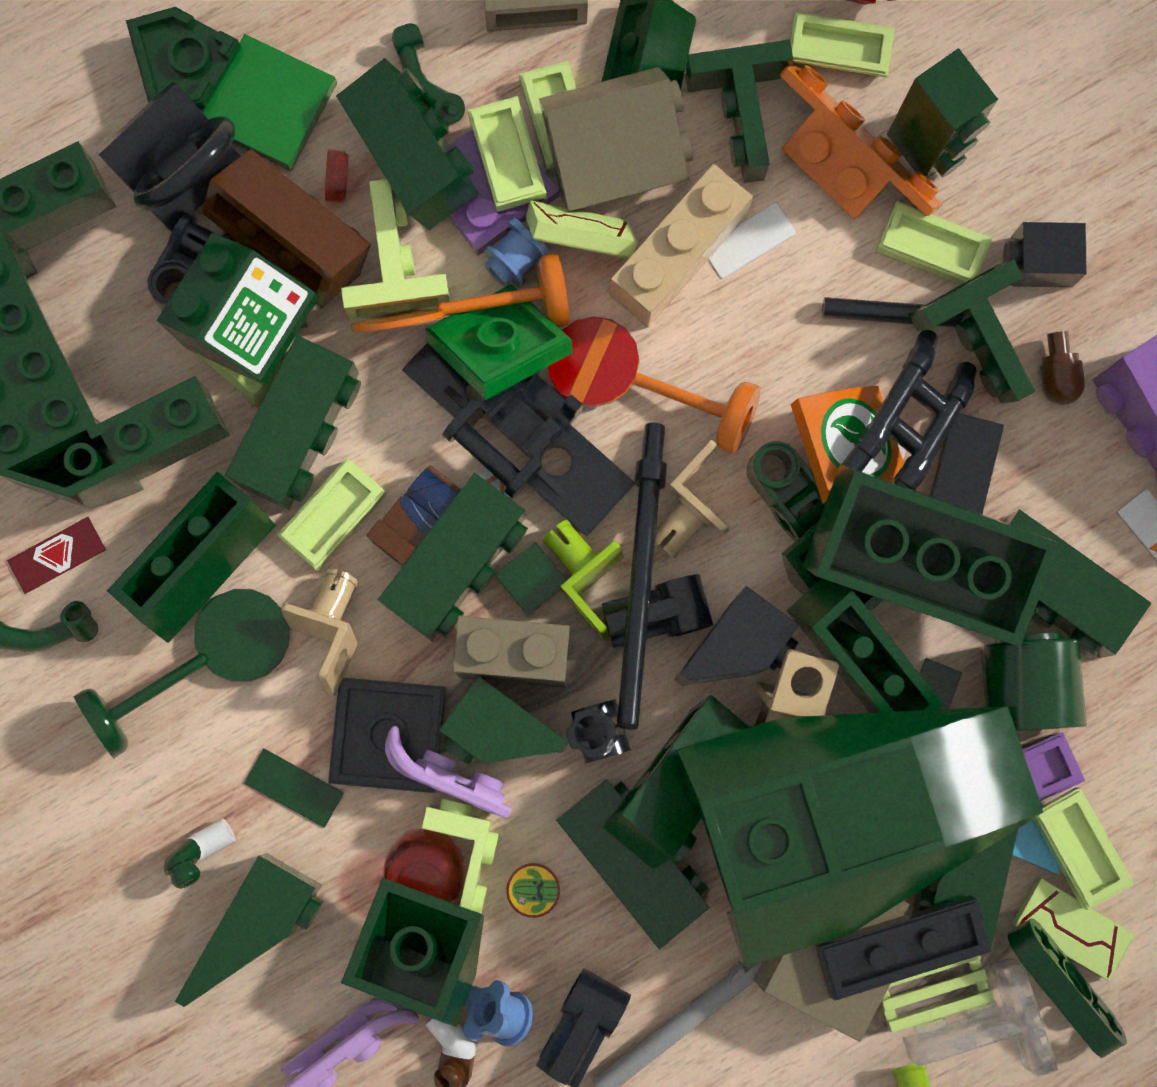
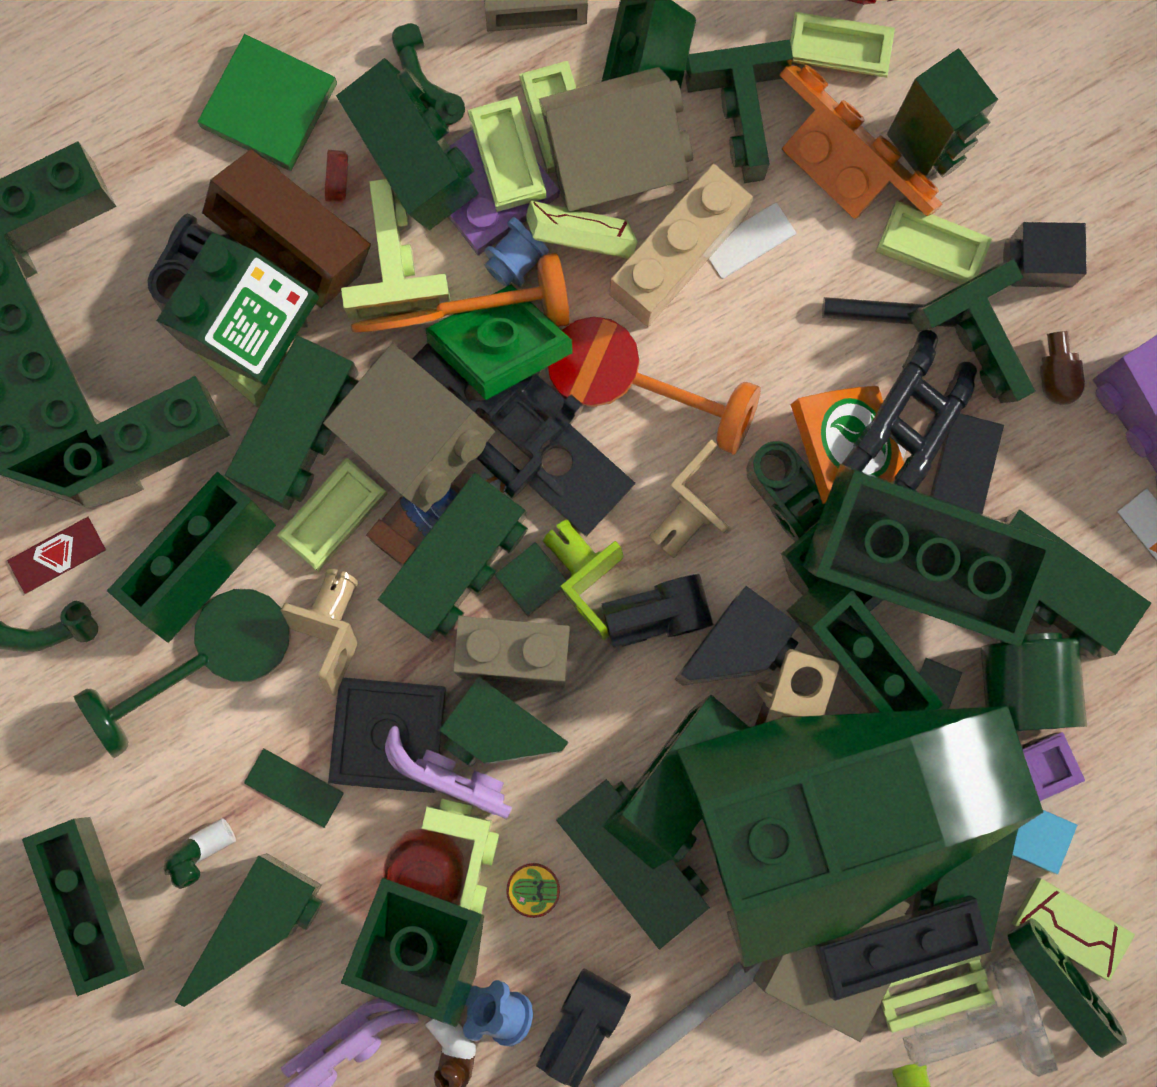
black tile [96,82,241,232] -> none
dark green plate [126,7,241,109] -> none
black piece [566,699,631,764] -> none
black bar [616,422,667,730] -> none
yellowish green tile [1033,787,1134,910] -> none
none -> dark green brick [22,817,145,997]
none -> dark tan brick [323,343,496,513]

